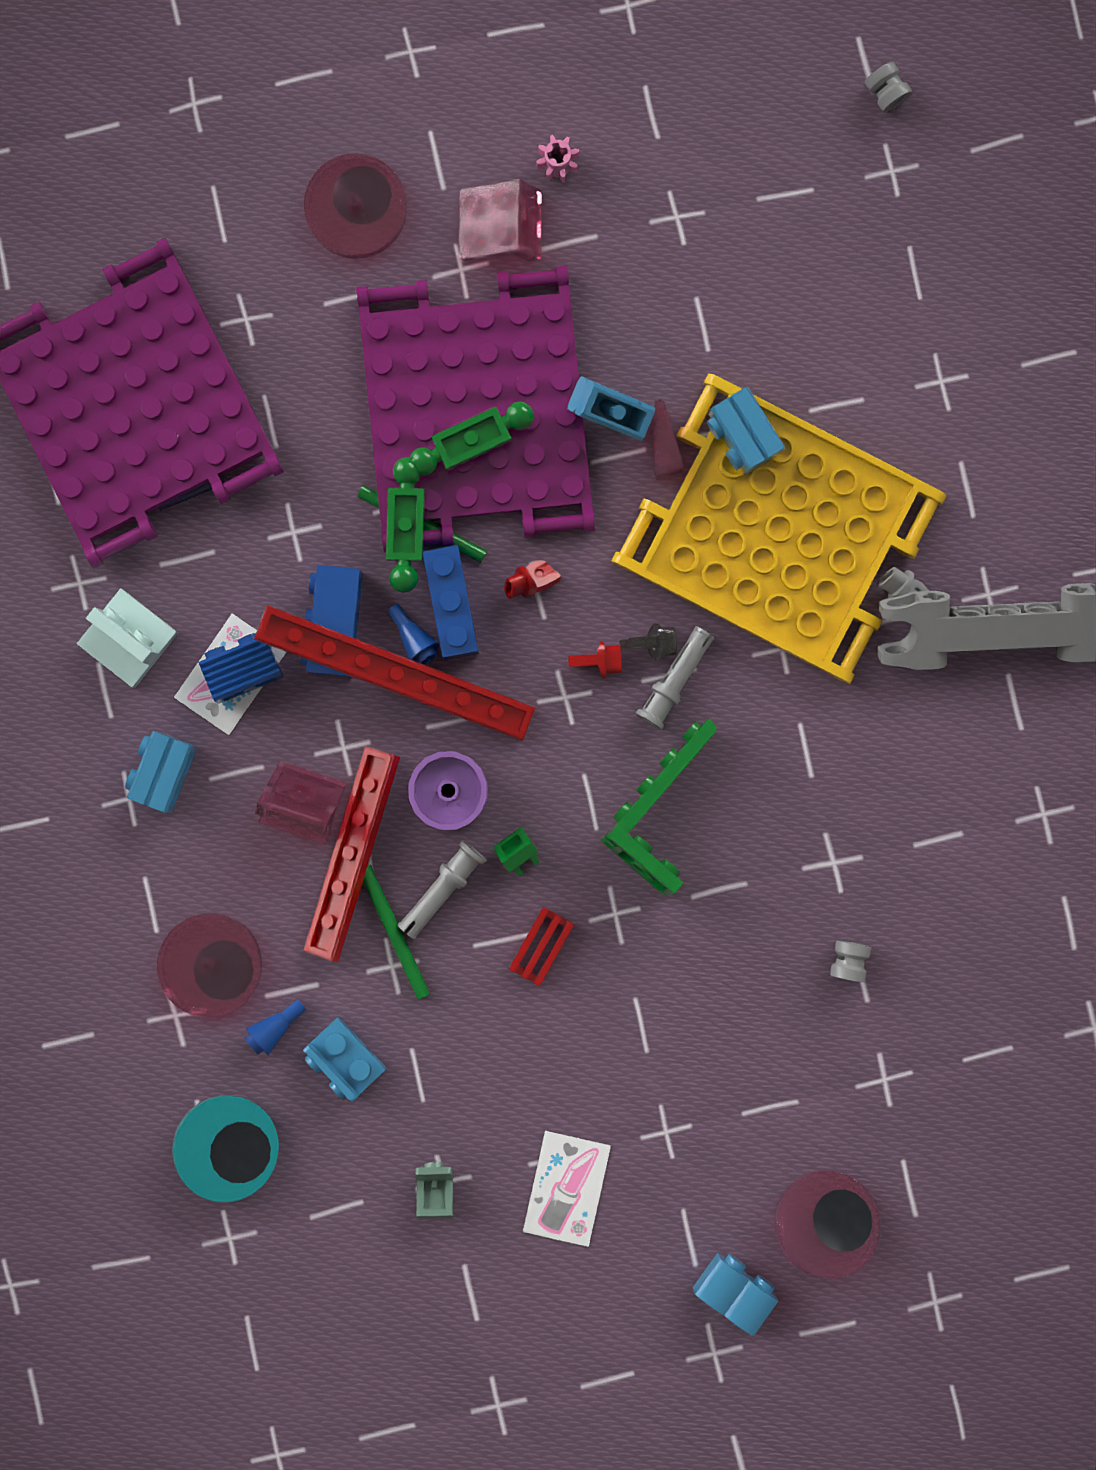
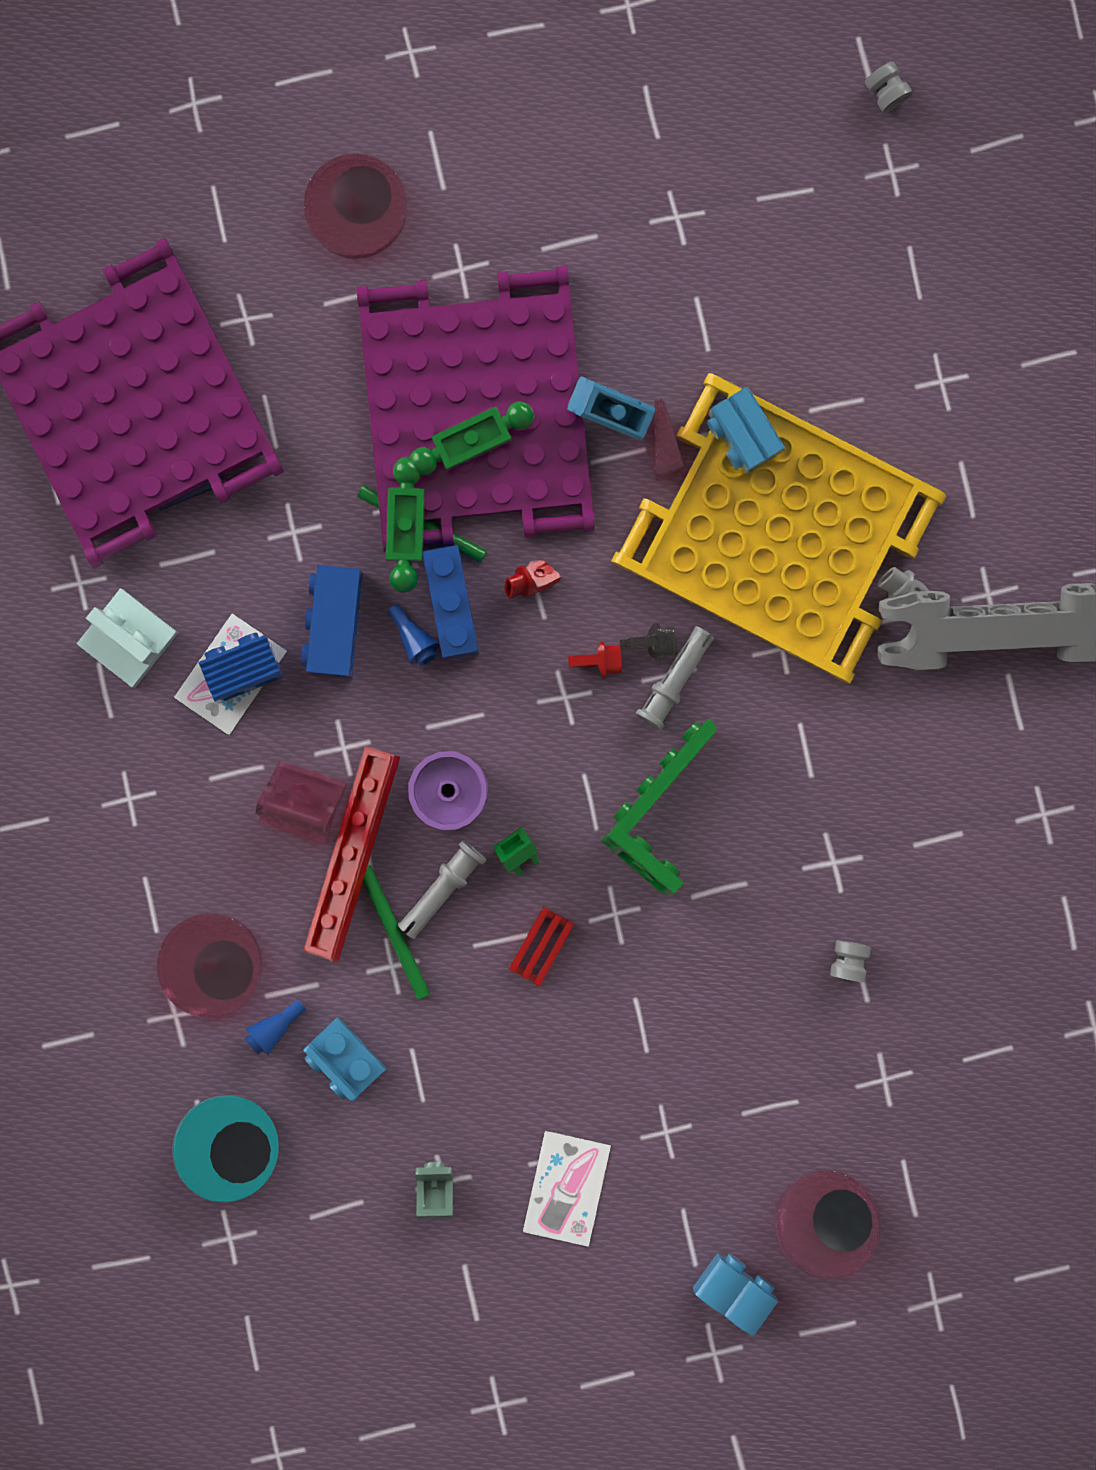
dark azure brick [125,731,198,813] -> none
red tile [254,605,535,741] -> none
clear pink bracket [459,178,541,262] -> none
bright pink gear [536,135,579,183] -> none

